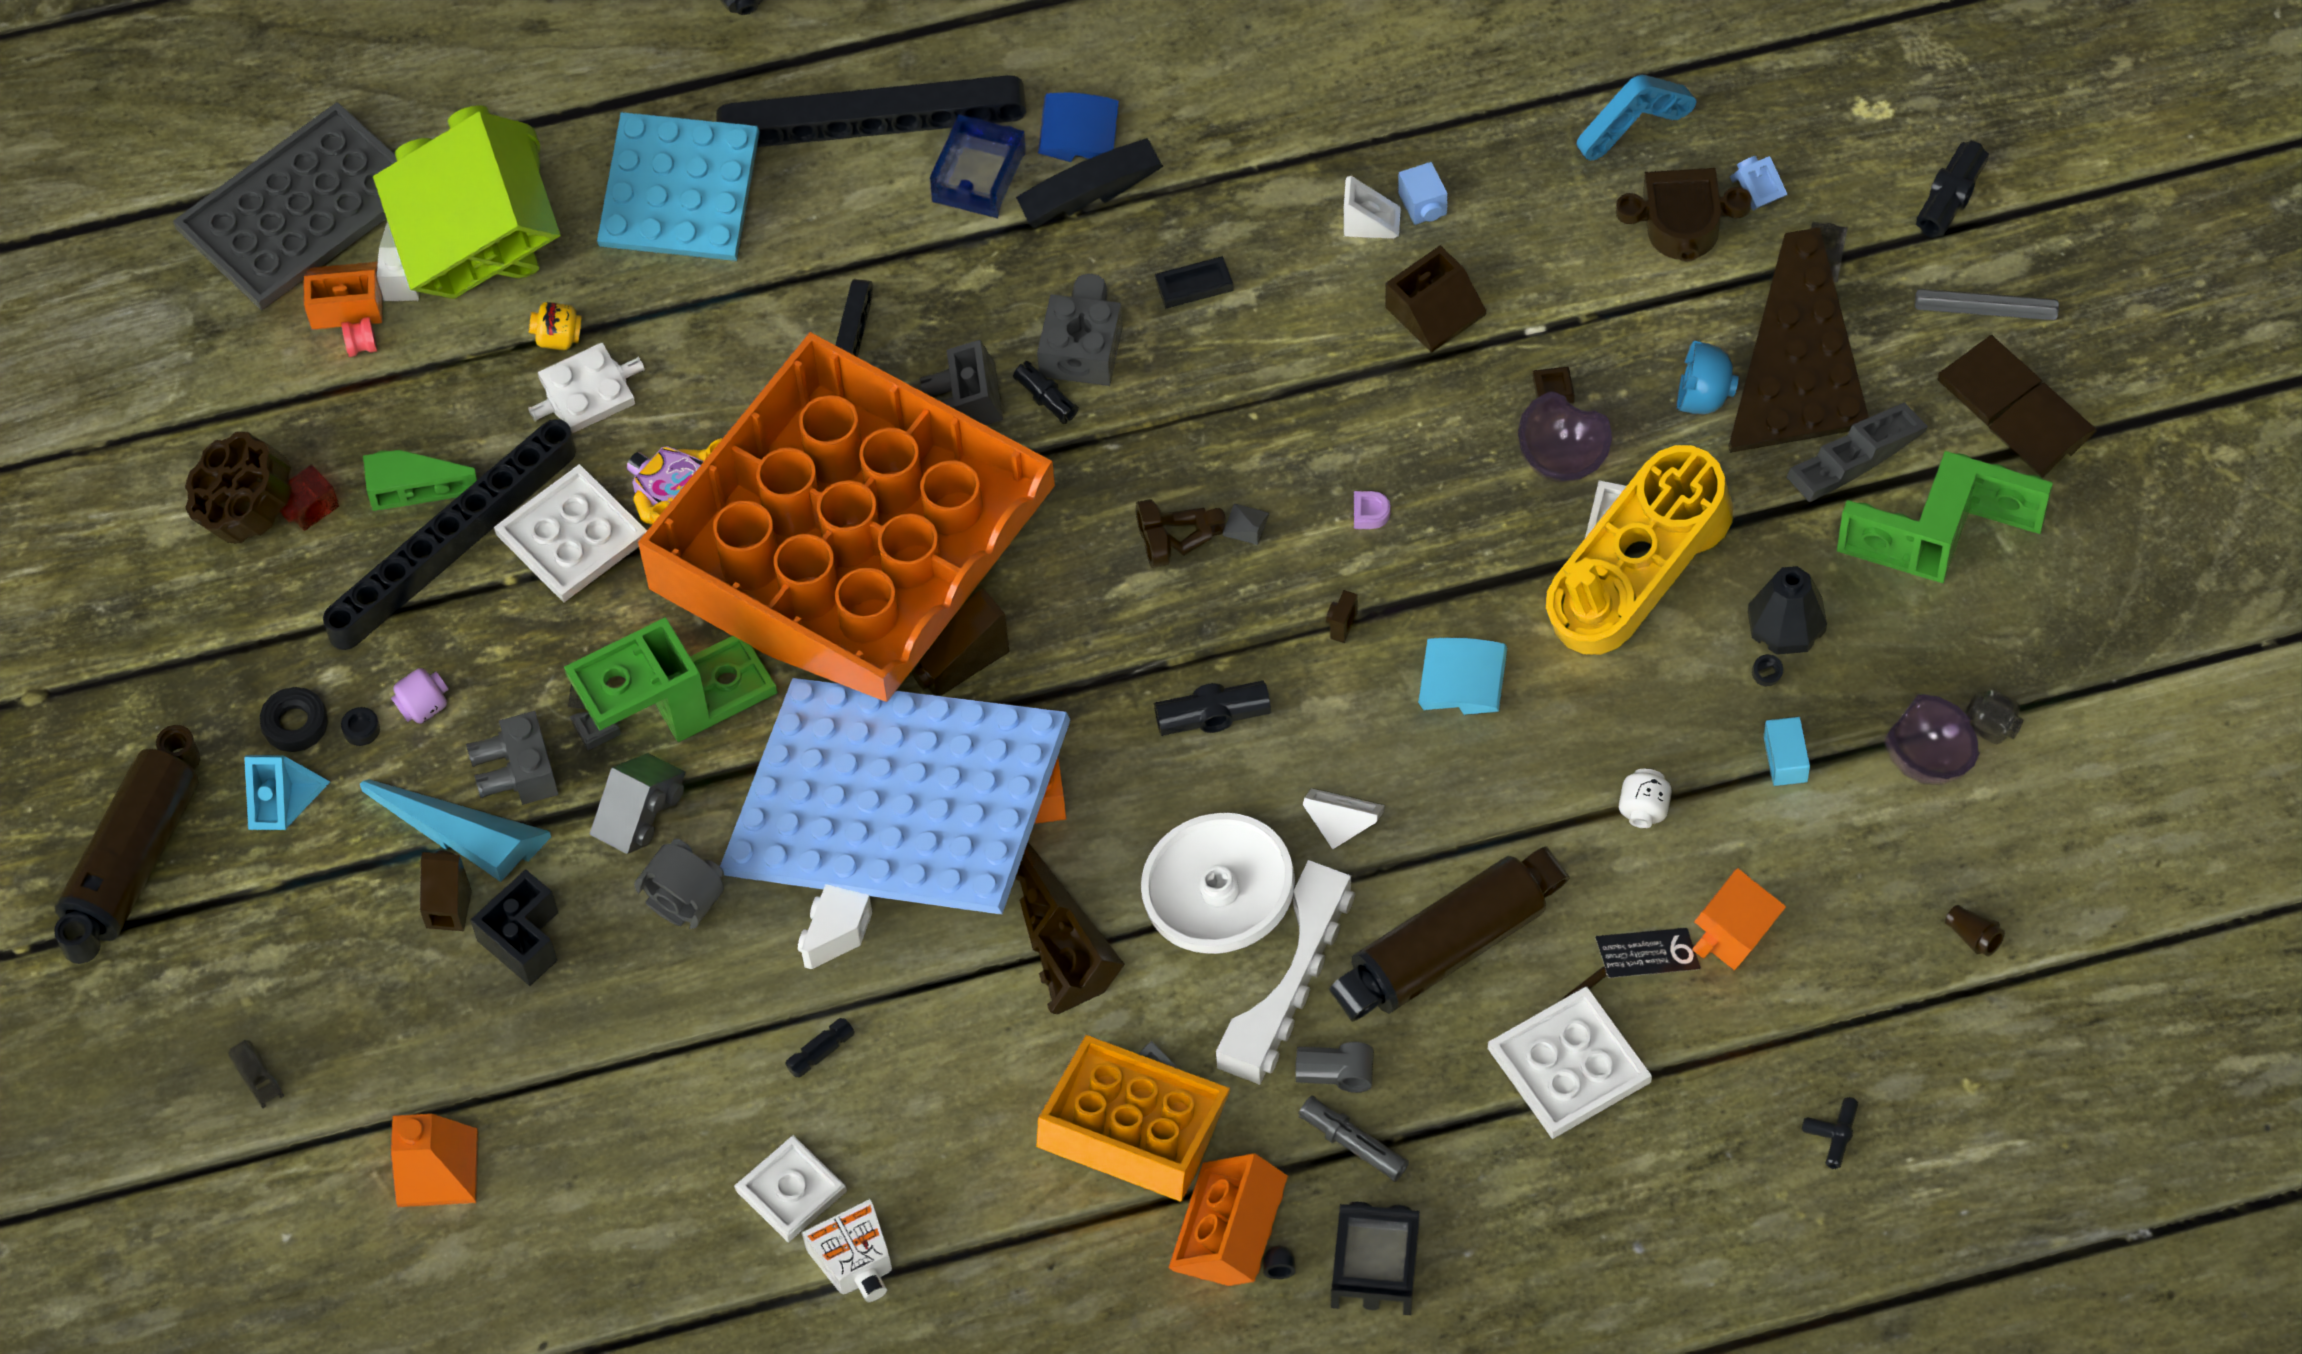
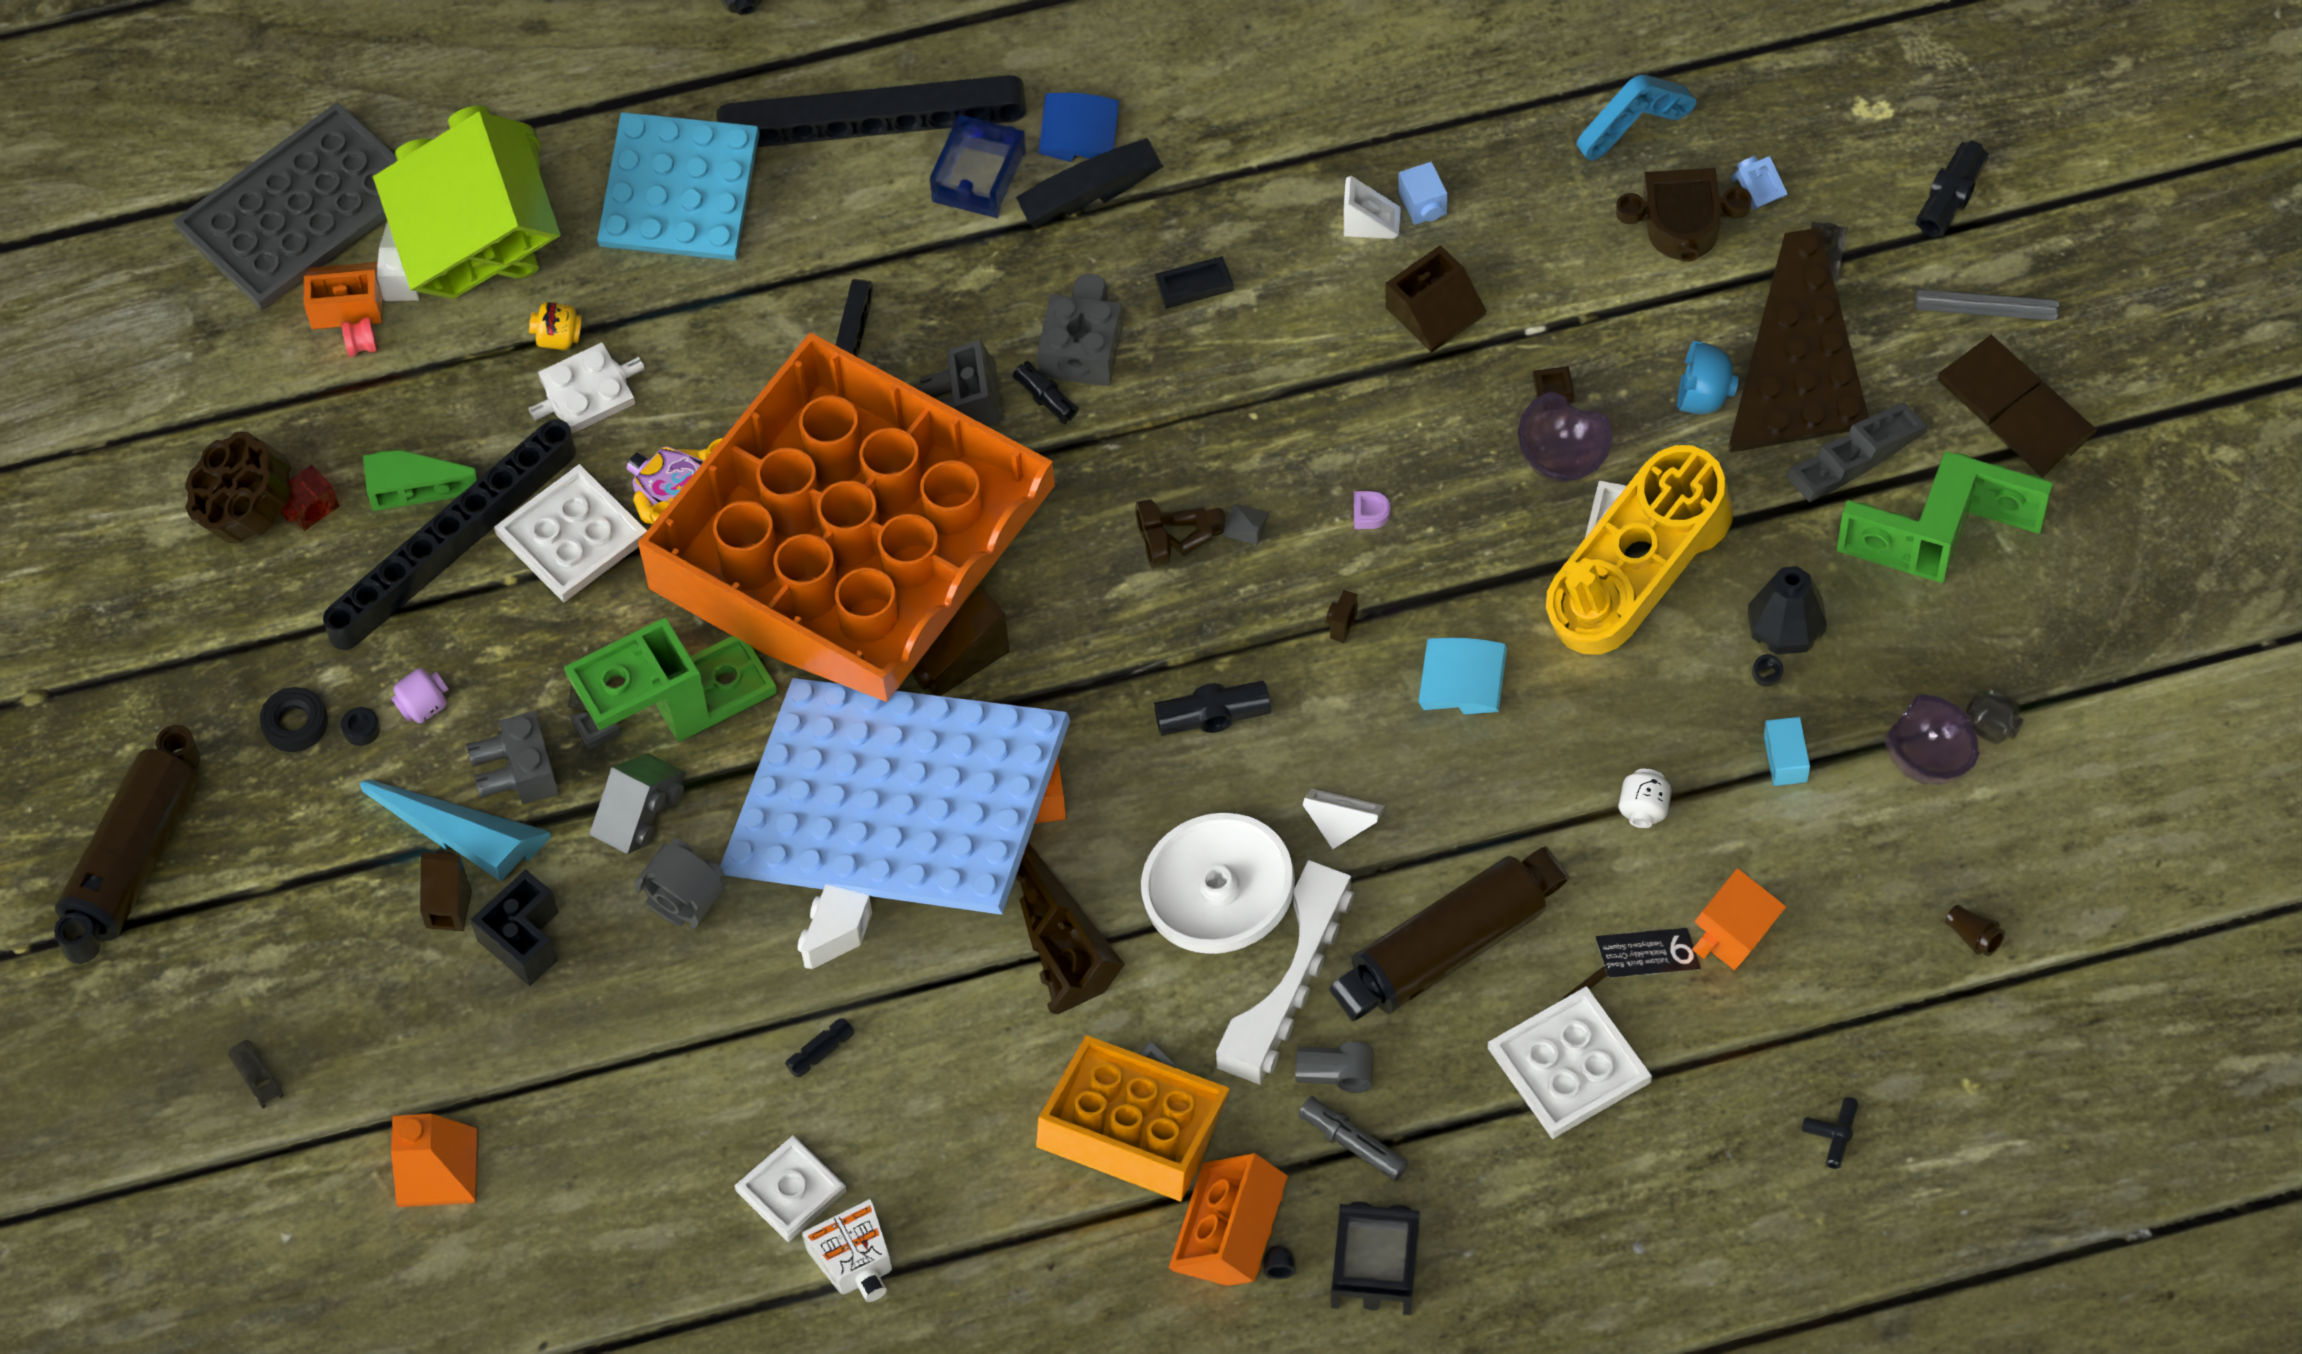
medium azure slope [244,755,330,830] -> none

